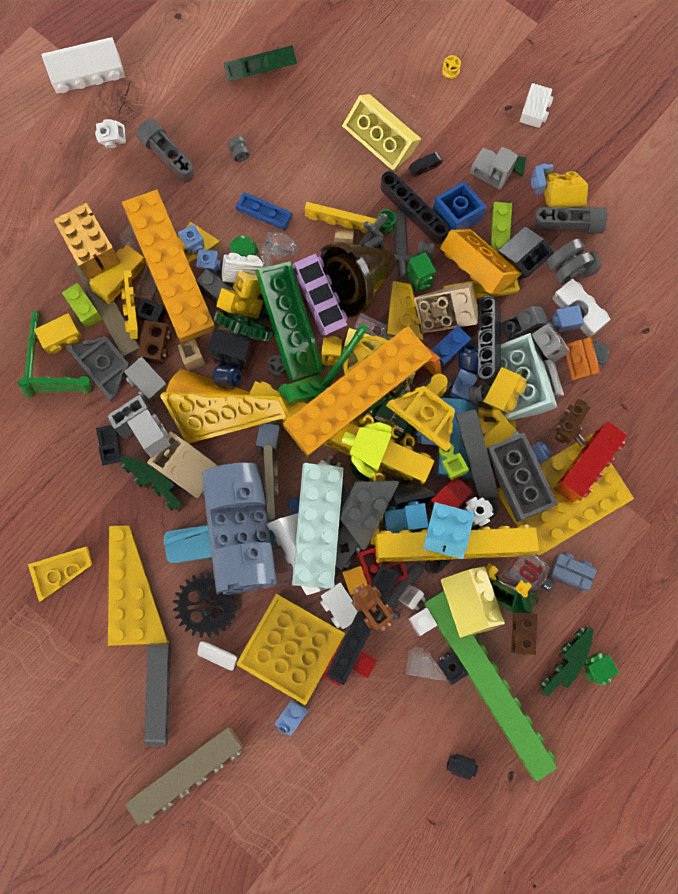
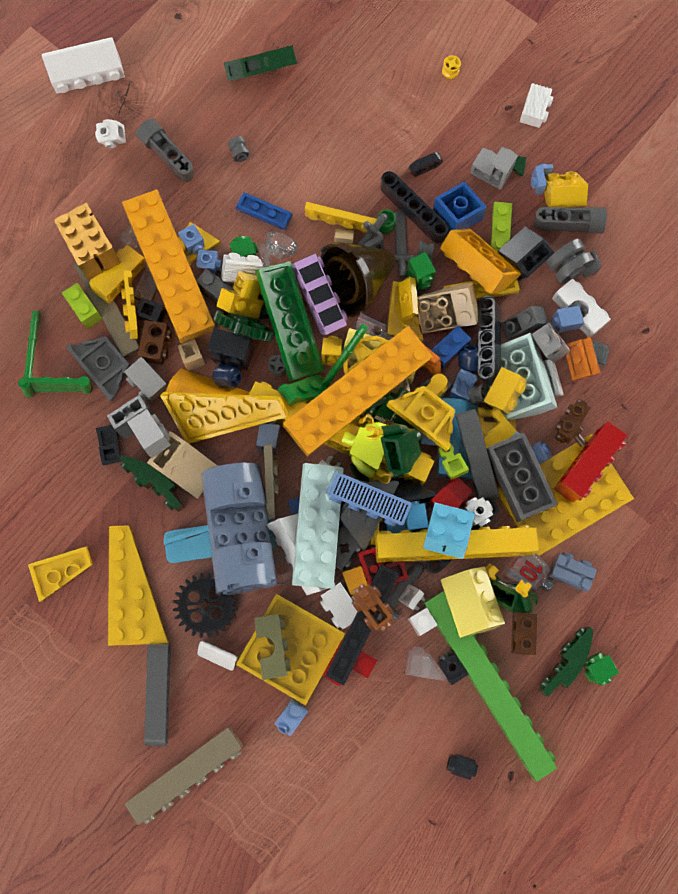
yellow brick [34,313,83,354] -> none
light yellow slope [342,94,422,171] -> none
none -> olive arch [254,614,291,680]
none -> medium blue brick [325,471,412,527]
none -> dark green torso [366,424,421,484]
none -> yellow plate [399,277,419,320]

